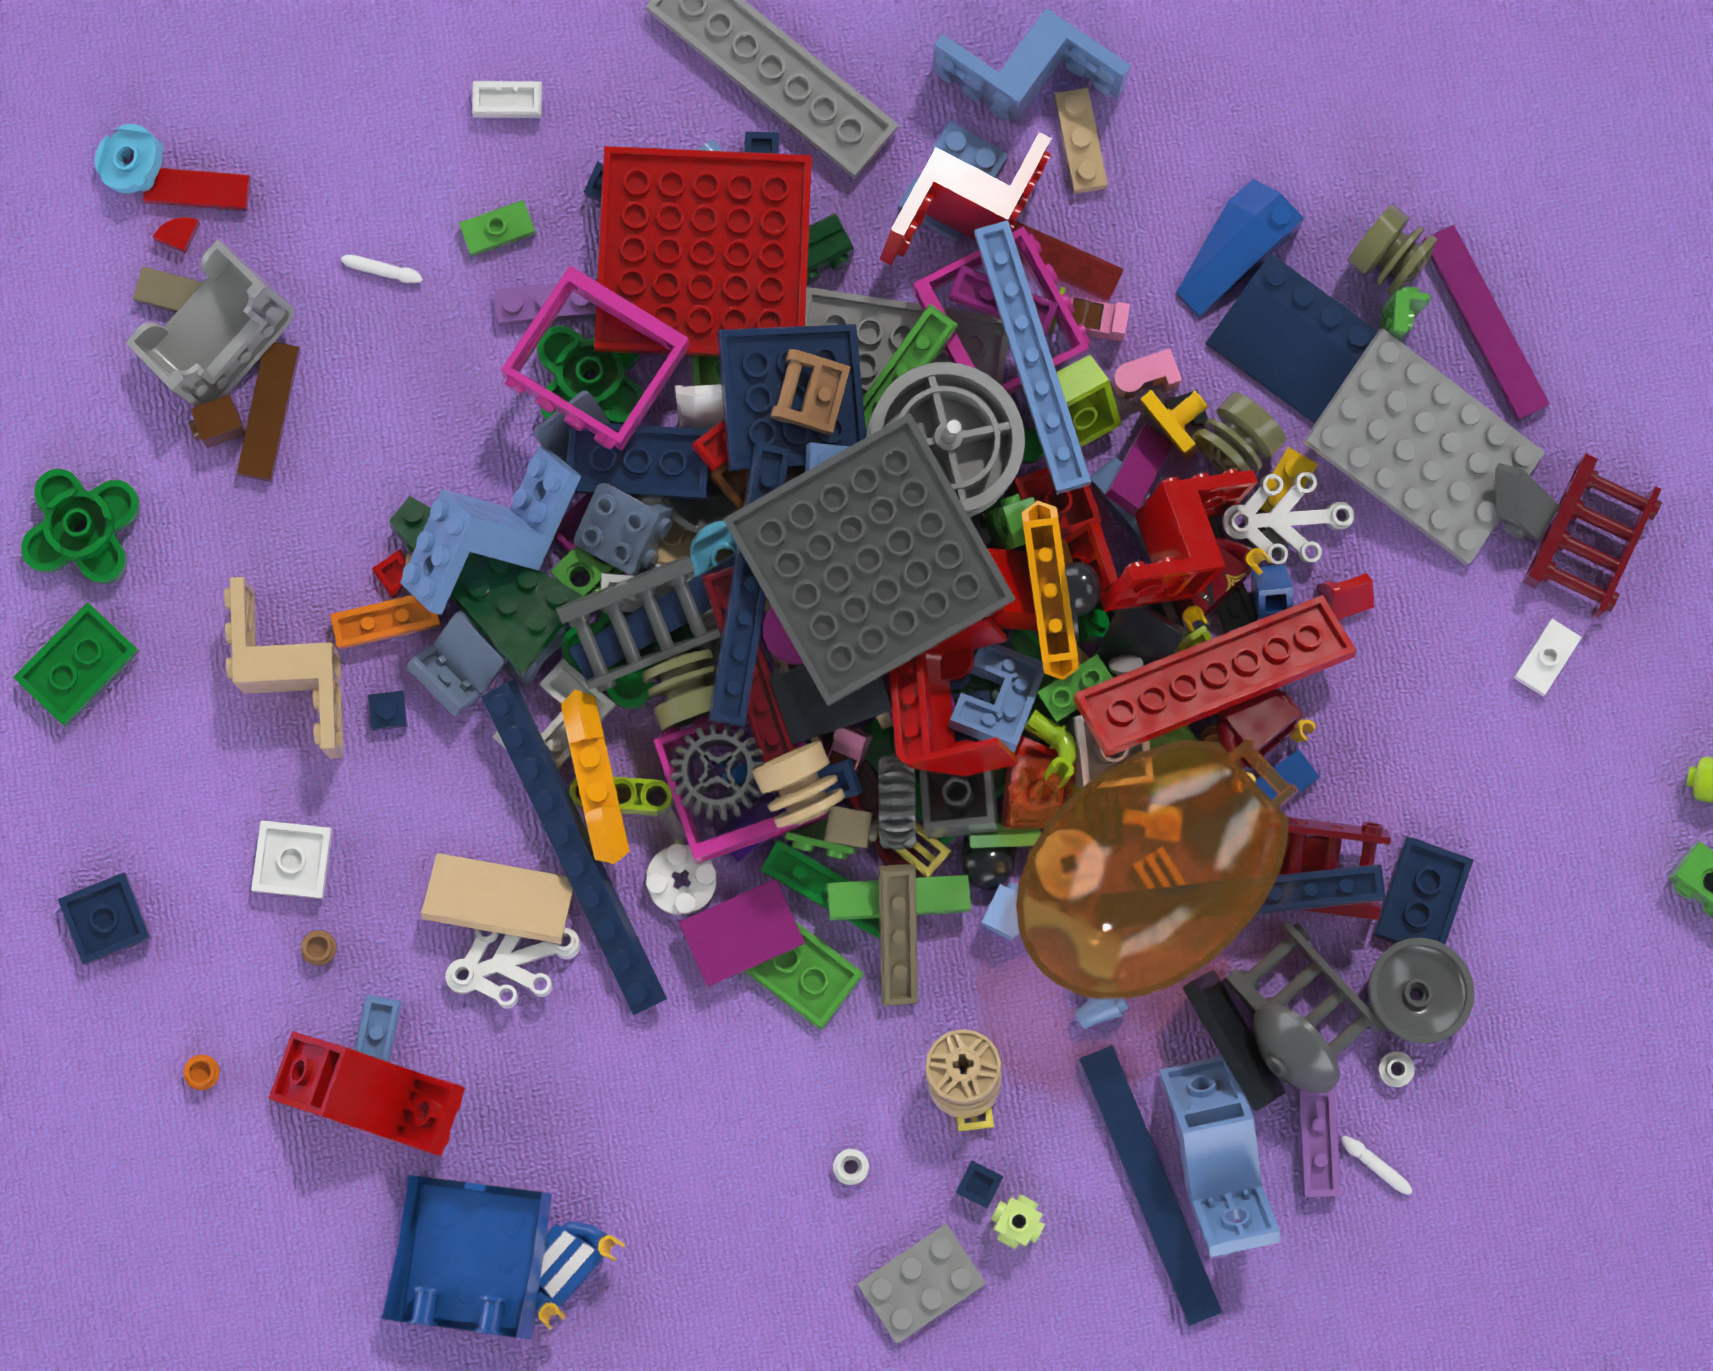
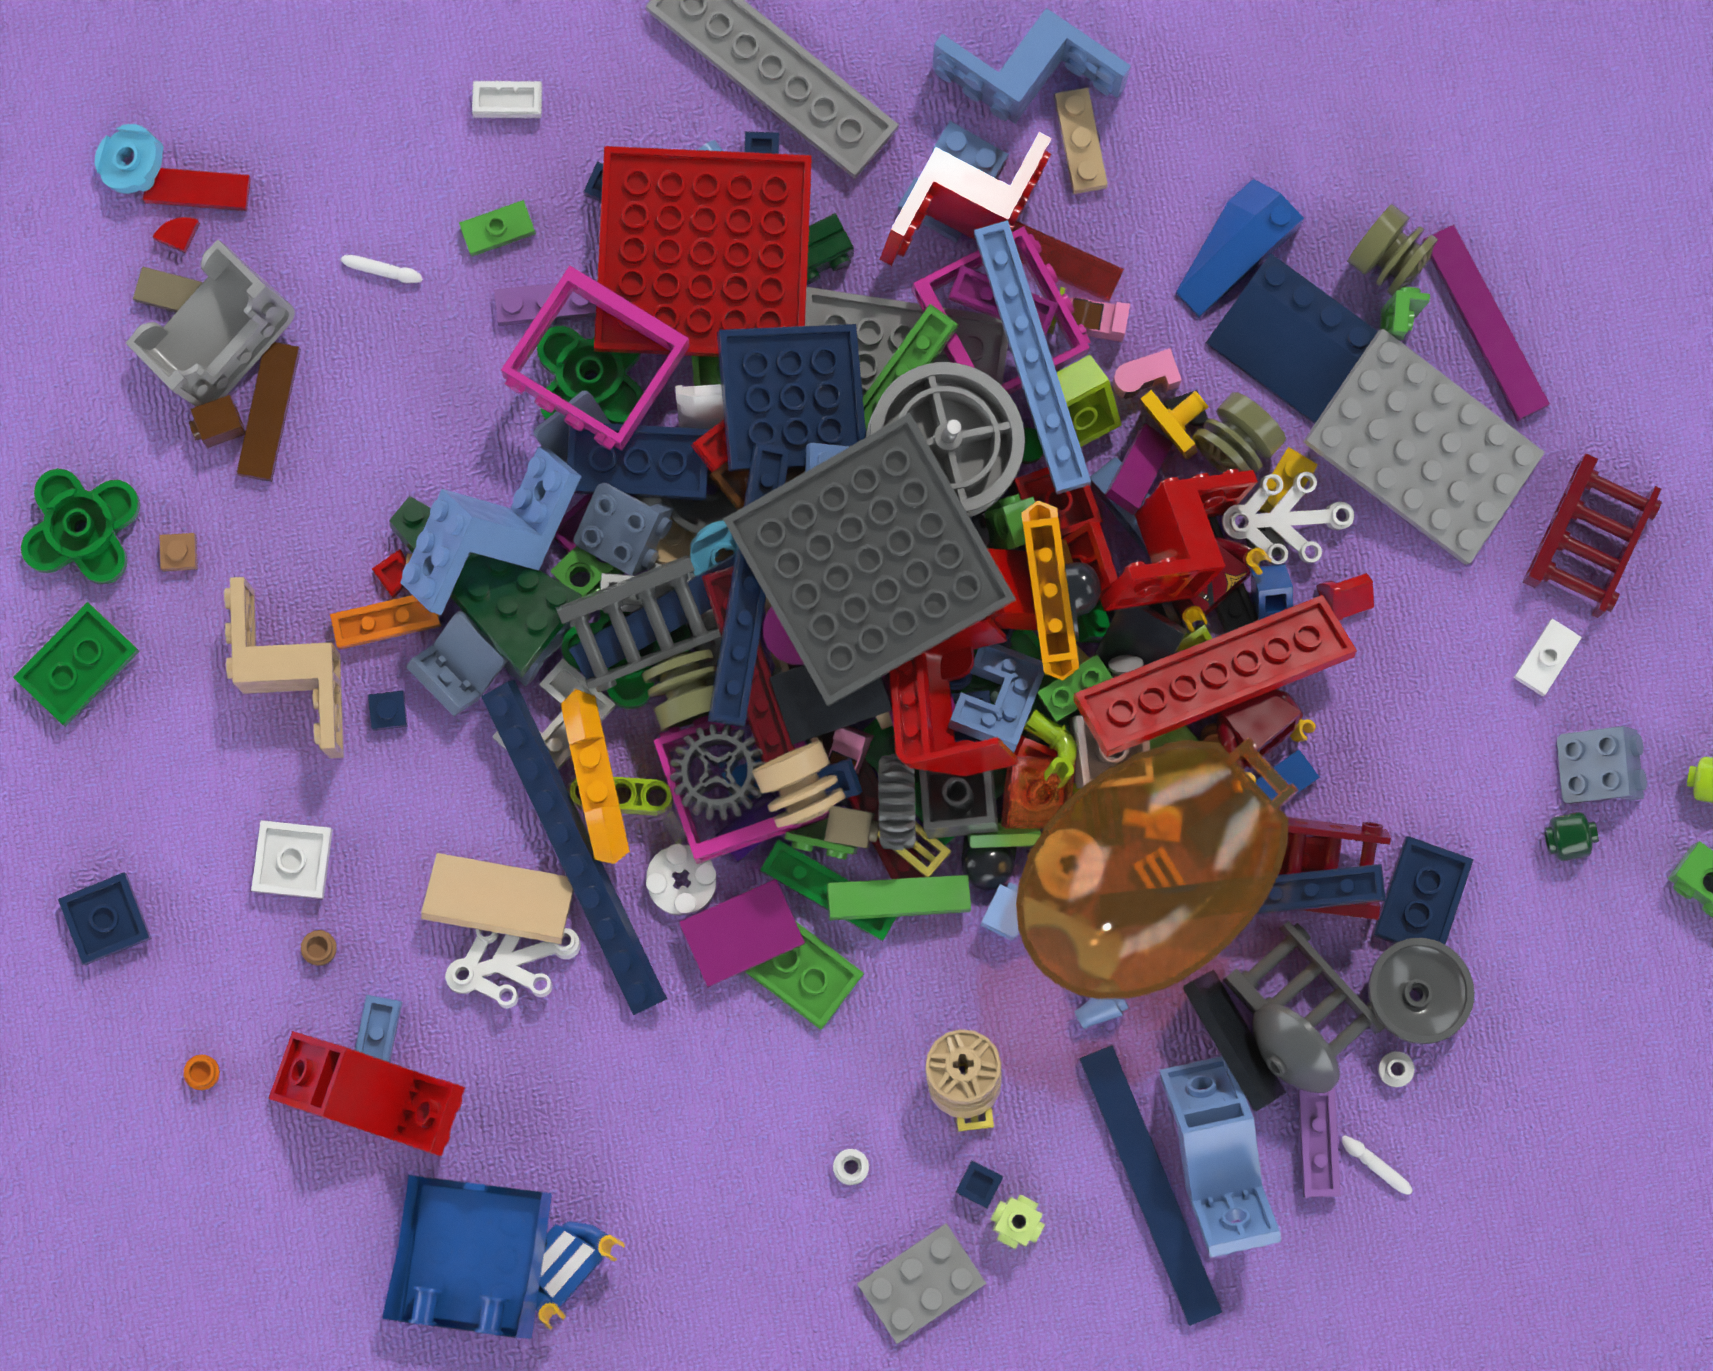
medium nougat plate [771,349,851,435] -> none
dark tan tile [878,864,918,1006] -> none
dark grey slope [1495,463,1560,541] -> none
none -> medium nougat plate [159,533,198,572]
none -> dark green head [1544,812,1599,861]
none -> sand blue bracket [1557,726,1647,804]

